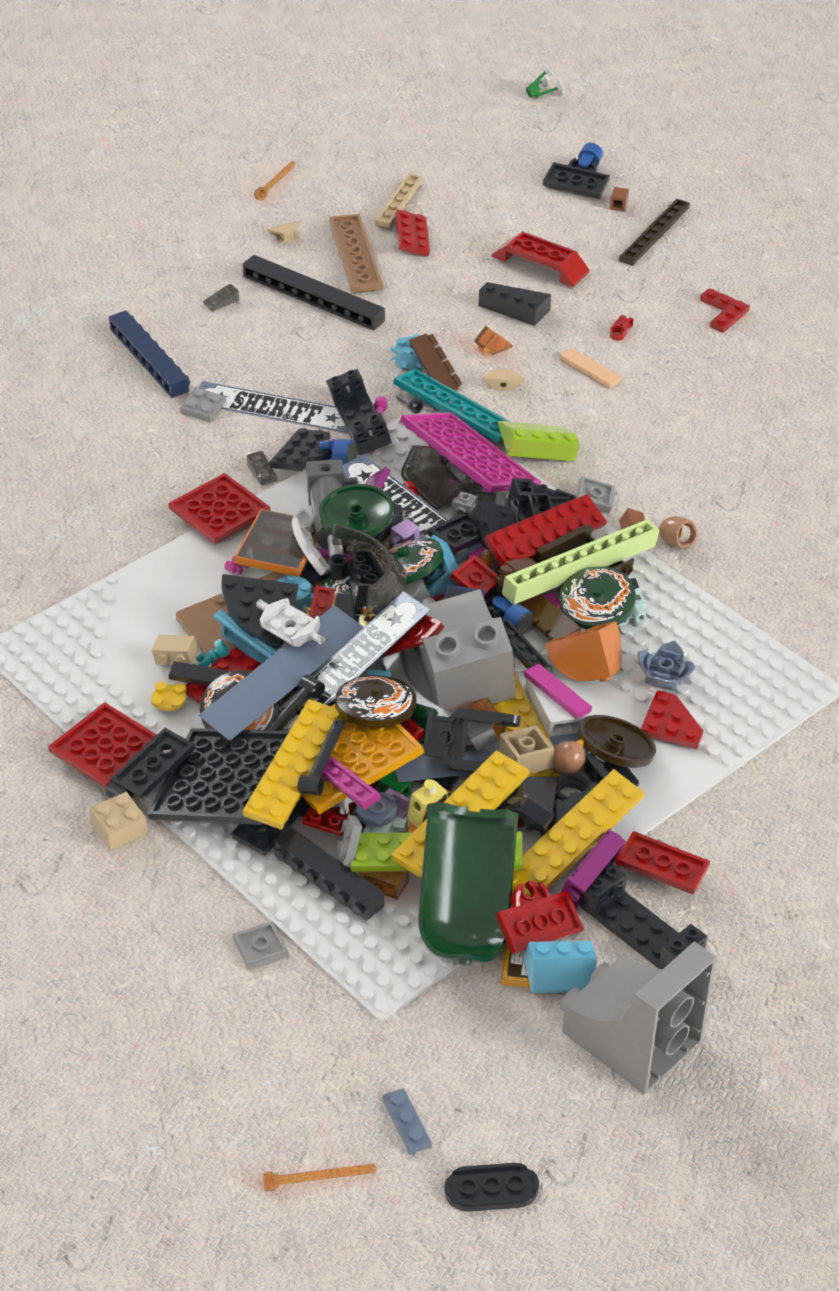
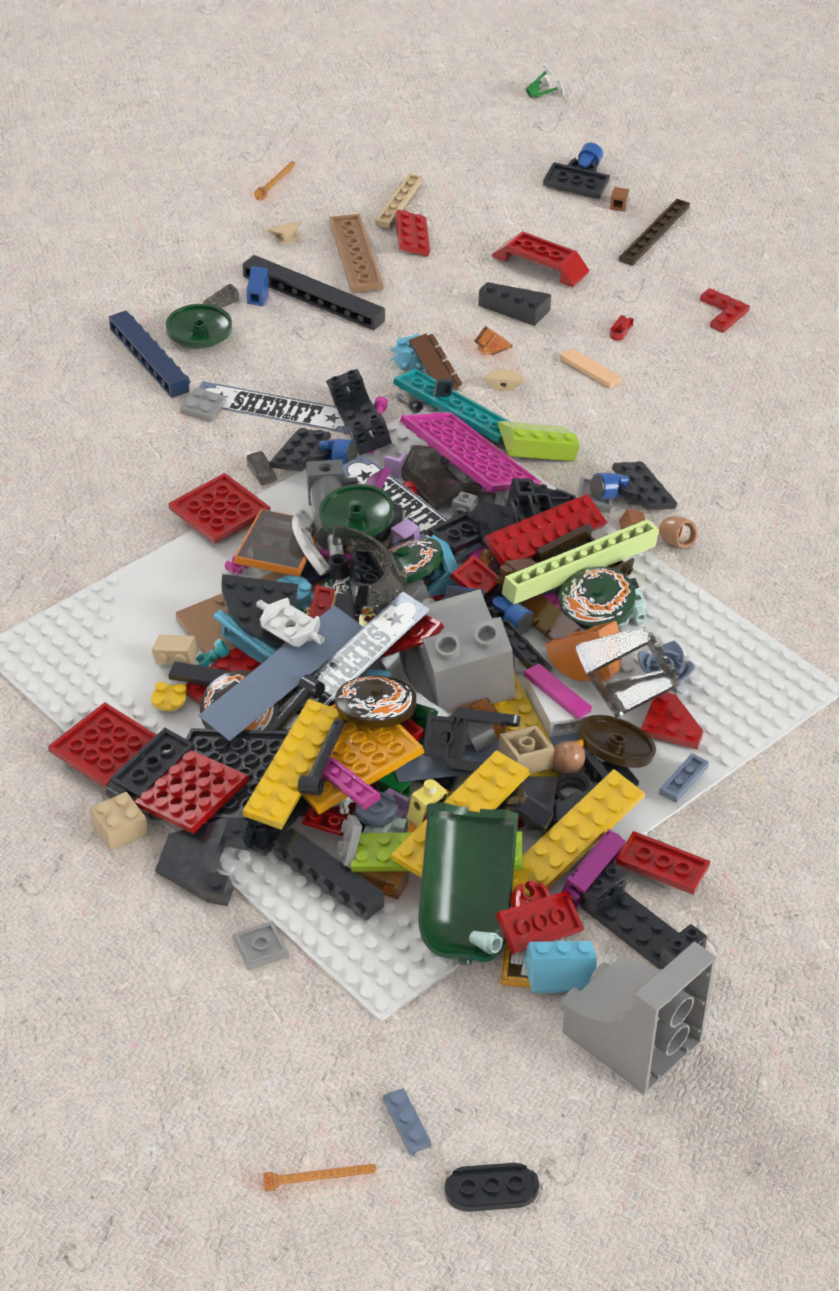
none -> red piece [134,750,249,834]
none -> black wedge [155,817,254,906]
none -> dark green dish [166,304,232,348]
none -> blue slope [247,266,269,306]
none -> lavender panel [384,451,408,478]
none -> black tile [433,378,454,397]
none -> light aqua cone [469,931,502,954]
none -> clear smoke windscreen [575,626,679,718]
none -> black plate [590,461,677,510]
none -> sand blue plate [659,753,709,803]

